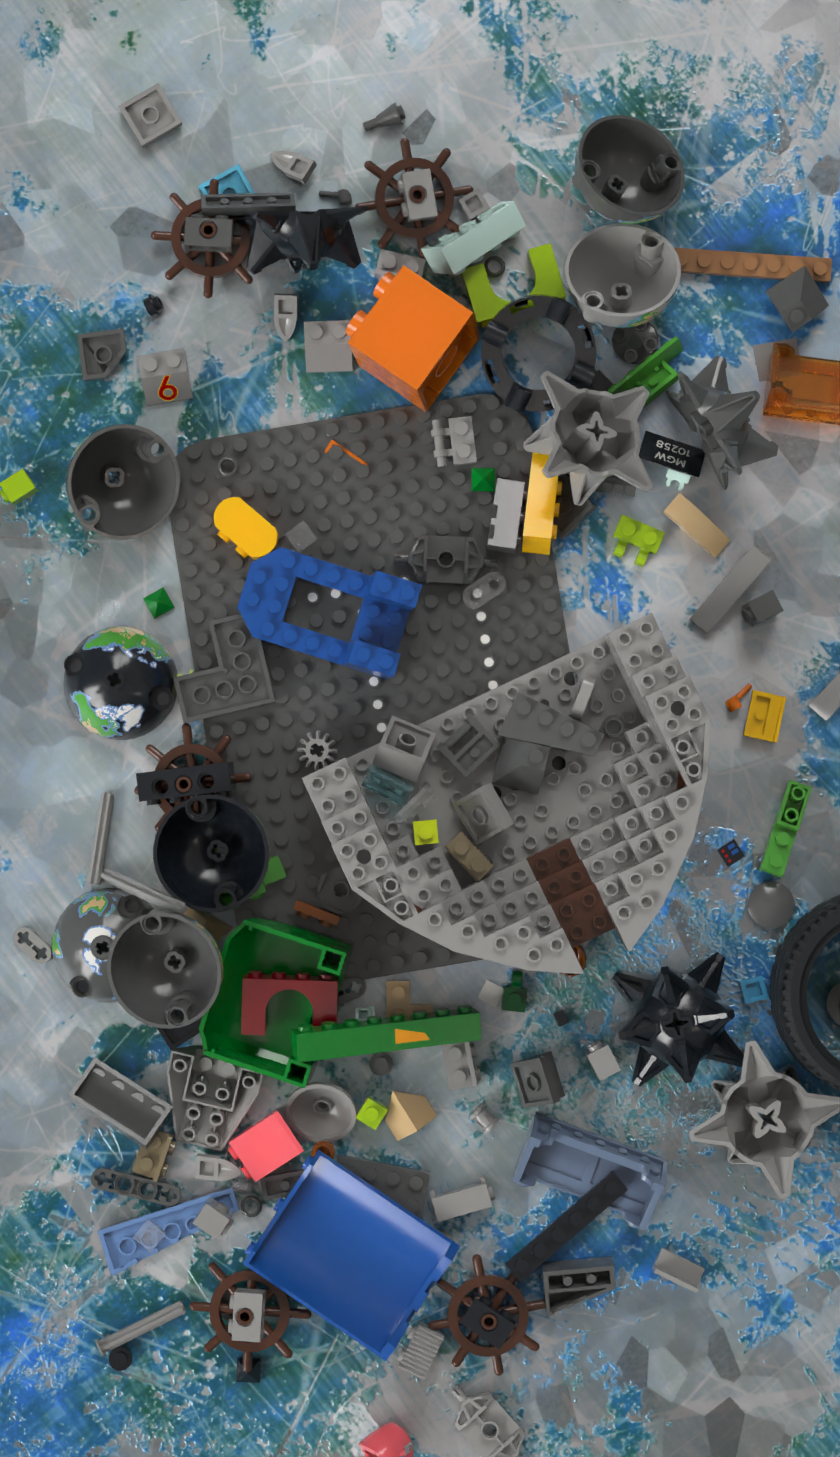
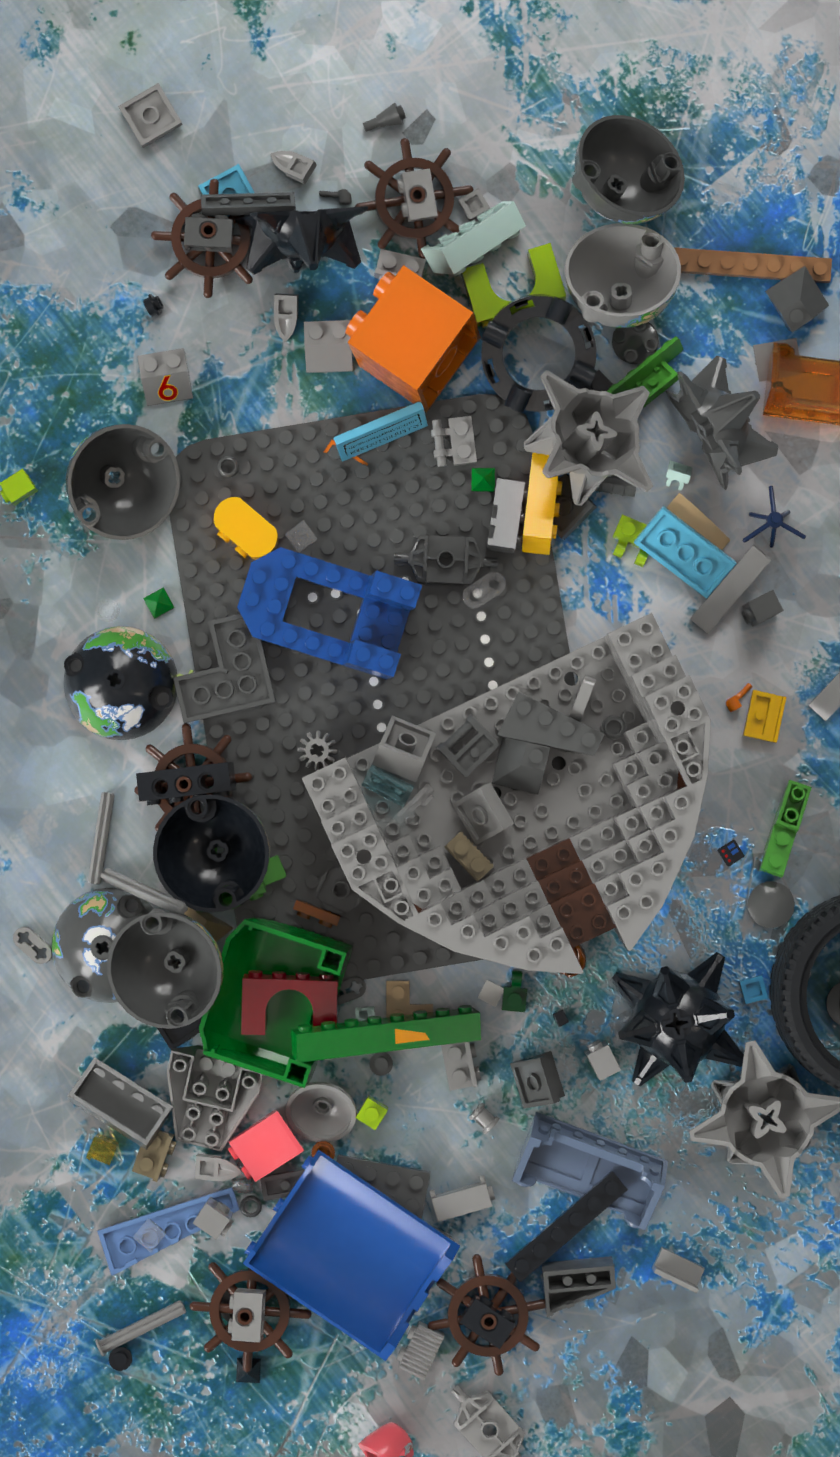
dark grey plate [77,328,127,382] -> none
dark grey beam [91,1167,181,1206] -> none
tan slope [385,1091,437,1141] -> none
neon yellow plate [413,819,439,845] -> none
dark grey piece [484,256,505,278] -> none
black sticker [639,431,705,478] -> none
none -> clear yellow panel [86,1134,119,1165]
none -> medium azure tile [334,402,428,462]
none -> medium azure tile [634,505,737,599]
none -> dark blue plant [742,485,806,548]

